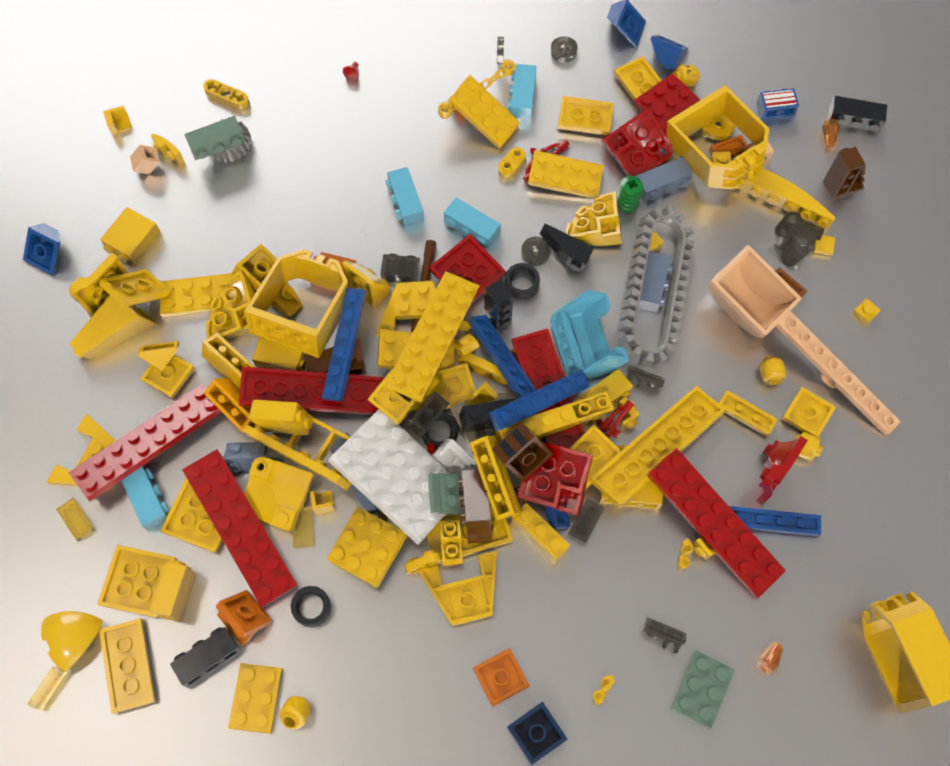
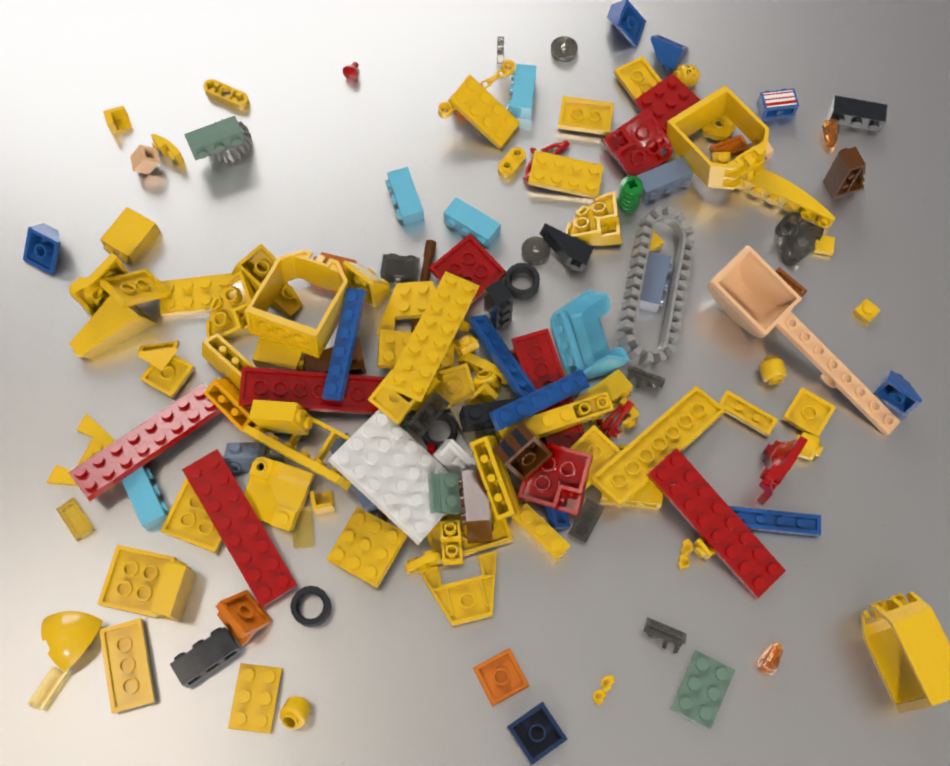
none -> yellow head [473,370,501,394]
none -> blue slope [873,370,922,416]

